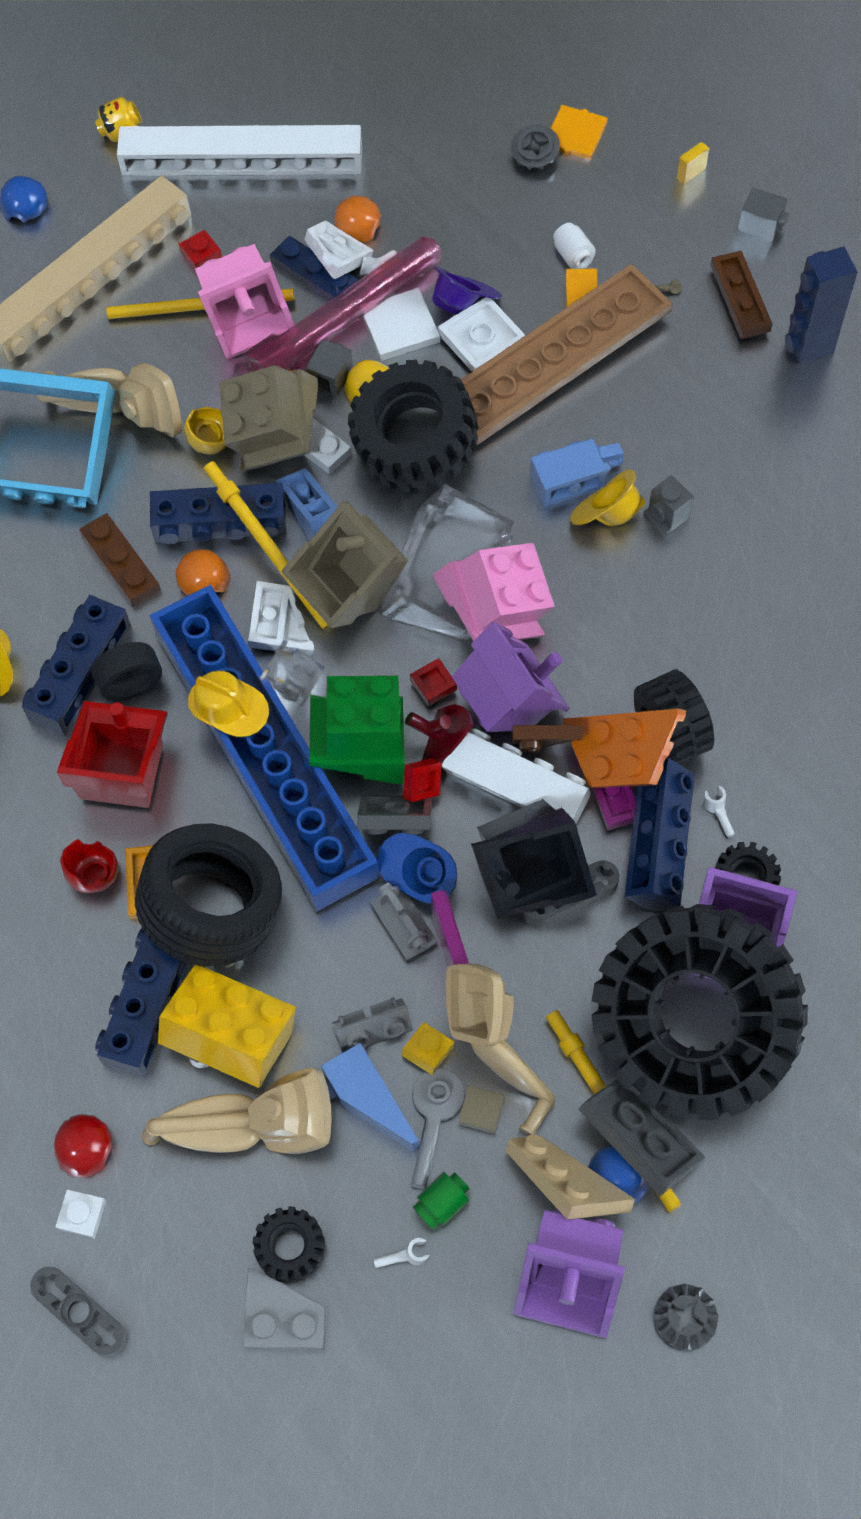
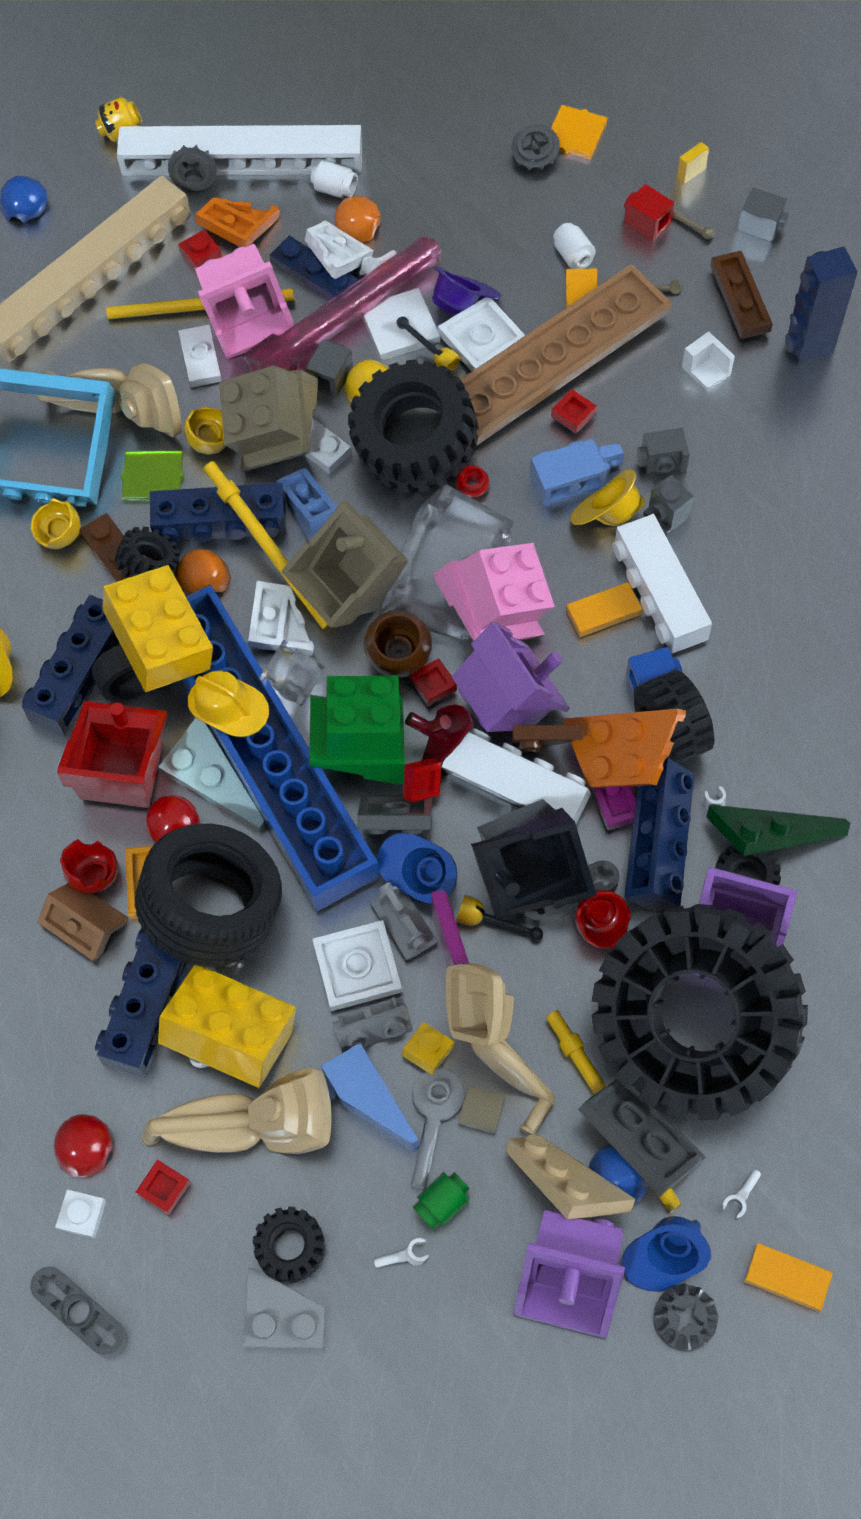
none -> yellow hair [30,498,81,549]
none -> medium nougat panel [37,883,128,961]
none -> yellow brick [103,565,213,693]
none -> black tyre [114,526,181,579]
none -> clear neon green piece [120,451,184,501]
none -> red plate [135,1159,191,1215]
none -> red hair [145,794,200,843]
none -> light aqua wing [159,718,265,833]
none -> dark grey gear [168,144,217,191]
none -> white plate [178,324,222,388]
none -> orange wing [195,197,280,247]
none -> white brick [310,160,358,199]
none -> white plate [312,920,402,1011]
none -> reddish brown helmet [364,610,432,678]
none -> hinge [396,316,461,372]
none -> red plate [456,465,489,498]
none -> hinge [456,894,543,941]
none -> red plate [551,389,597,434]
none -> light orange tile [566,582,642,638]
none -> red hair [575,889,631,948]
none -> white brick [612,514,712,654]
none -> blue piece [622,1216,711,1291]
none -> red brick [624,184,675,241]
none -> blue brick [626,647,682,692]
none -> dark grey brick [637,428,690,474]
none -> dark tan hinge [673,211,714,239]
none -> white panel [681,331,735,391]
none -> dark green wing [706,805,851,856]
none -> white hand [722,1169,761,1219]
none -> light orange tile [744,1243,833,1312]

